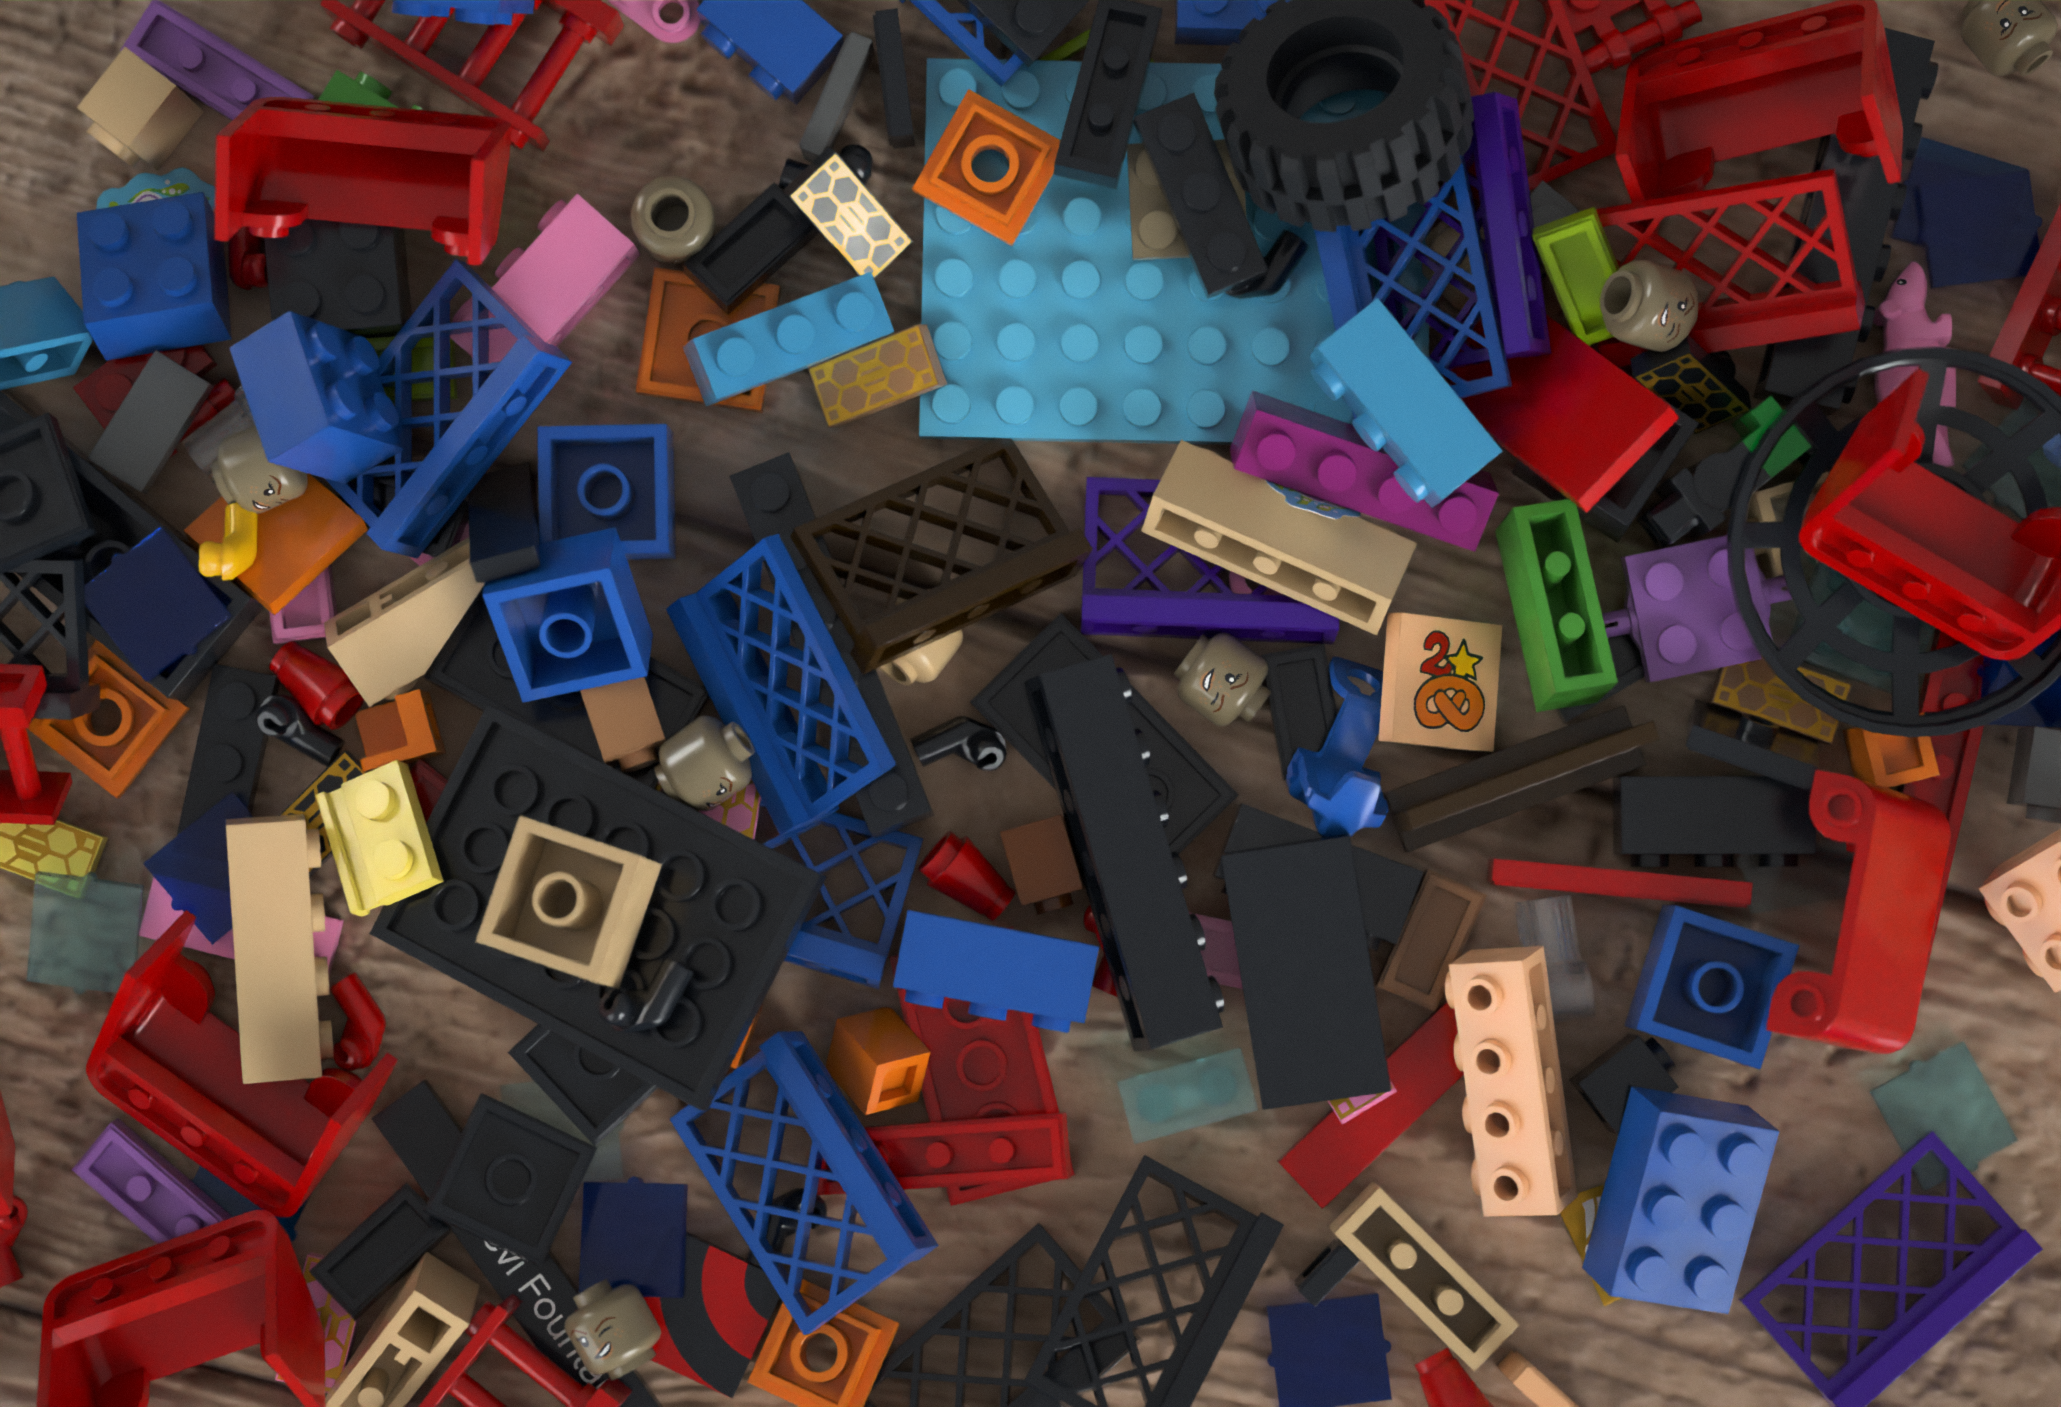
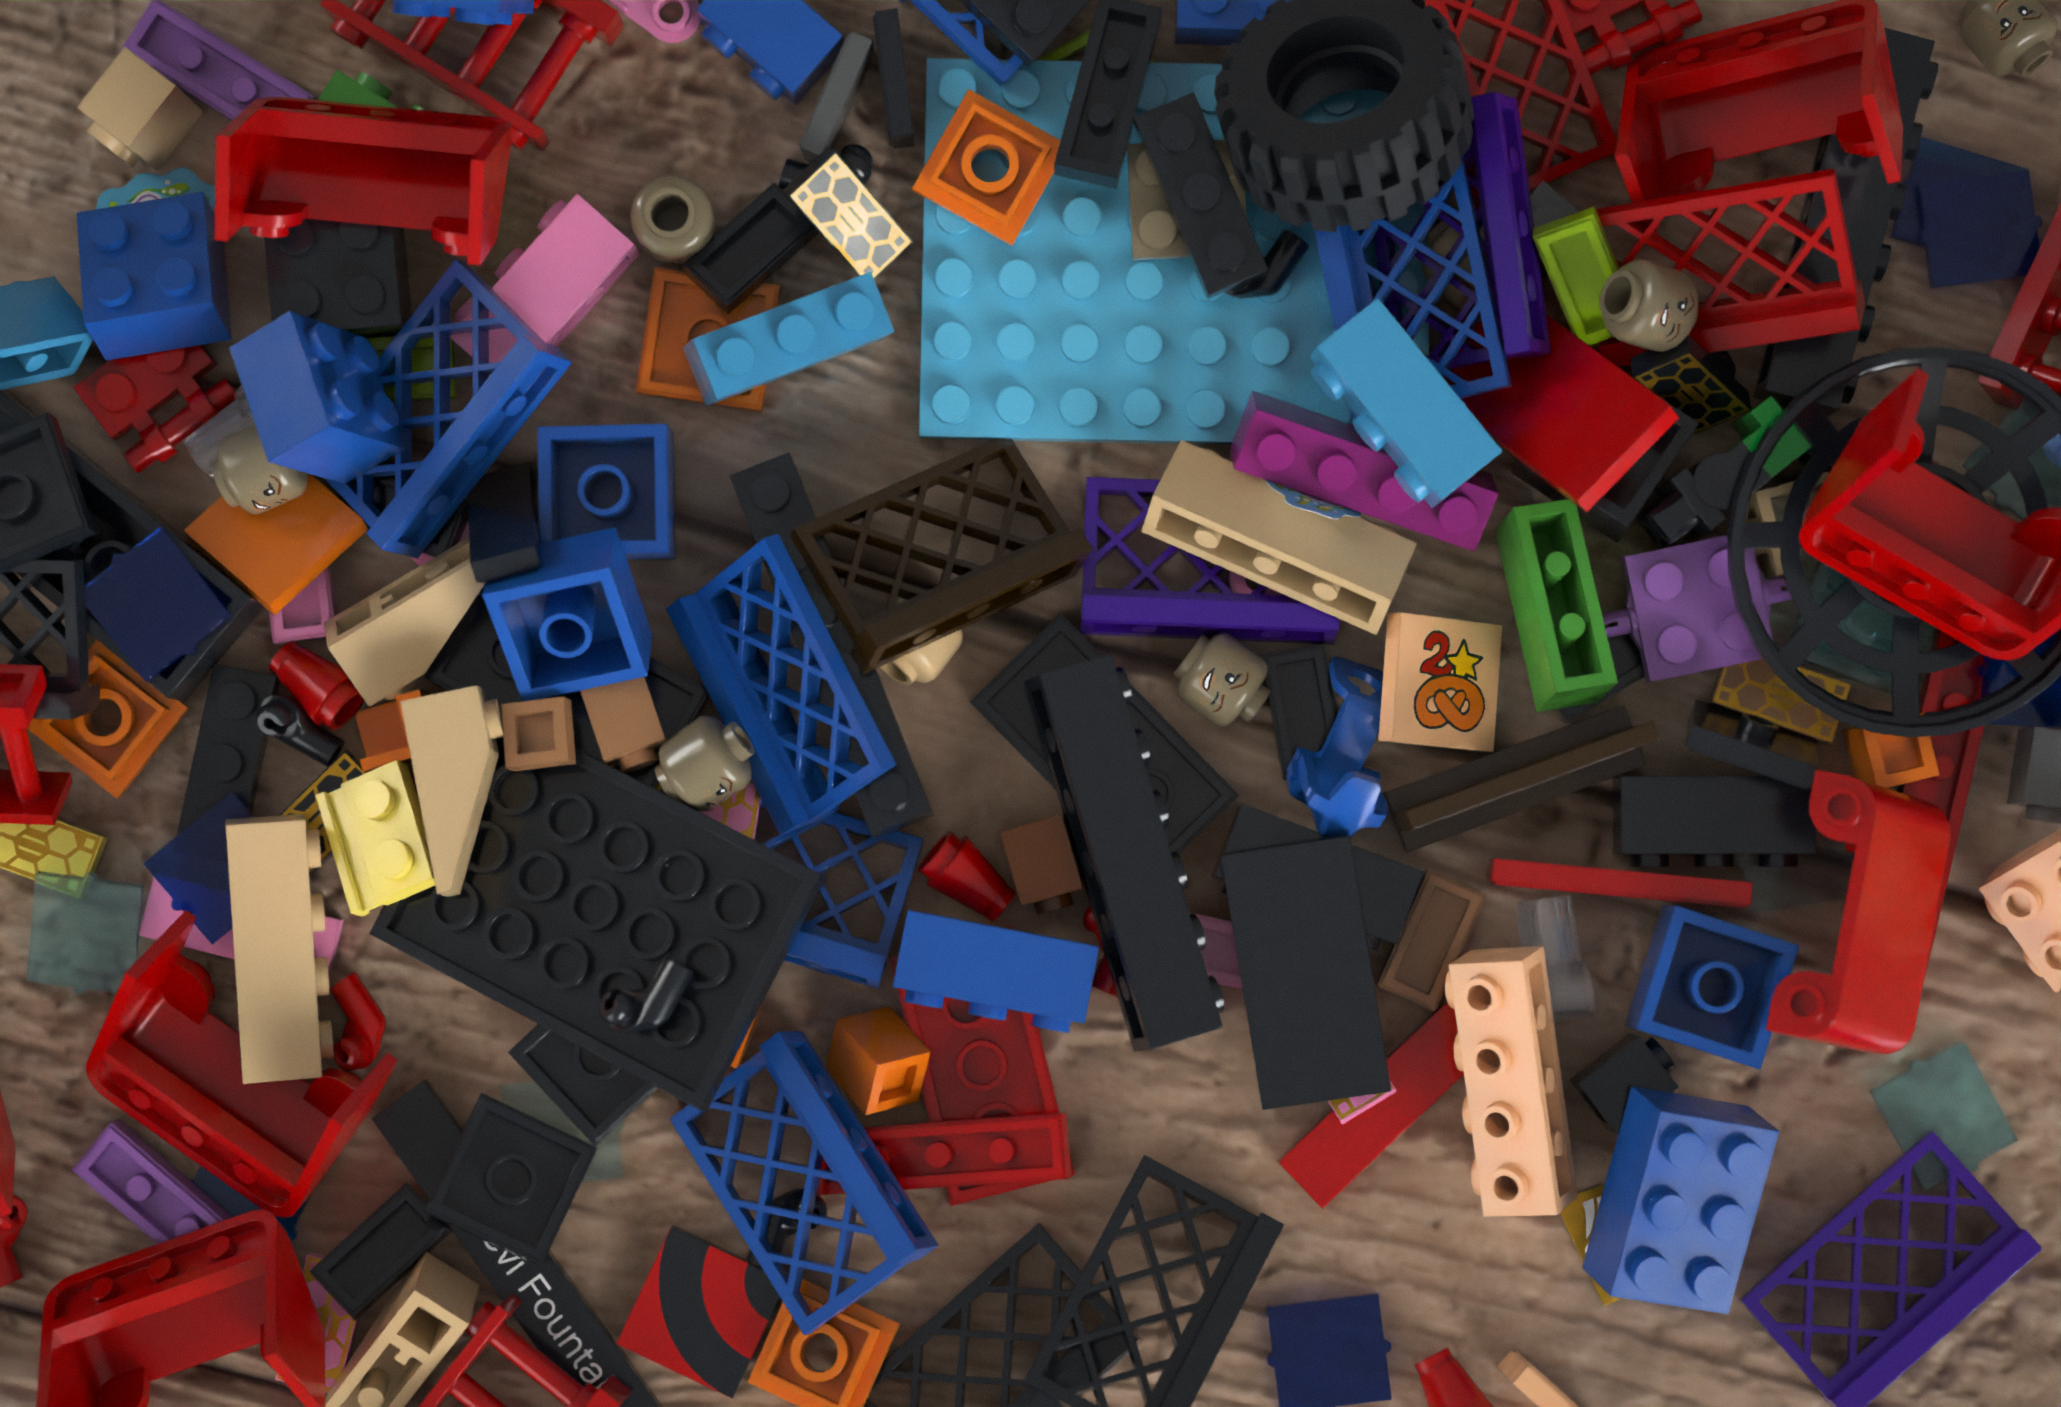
dark grey tile [87,350,214,494] -> none
yellow arm [199,503,258,581] -> none
red arm [228,226,268,290] -> none
tan brick [476,816,662,989] -> none
dark tan head [564,1278,661,1381] -> none
clear blue piece [579,1176,688,1298] -> none
medium nougat tile [808,324,947,428] -> none
black arm [910,716,1007,771] -> none
clear light blue plate [1117,1047,1258,1144] -> none
black tile [1294,1239,1360,1307] -> none
tan brick [1328,1181,1520,1372] -> none
bright pink animal [1873,262,1956,468] -> none
none -> tan slope [400,685,503,897]
none -> medium nougat plate [501,696,576,771]

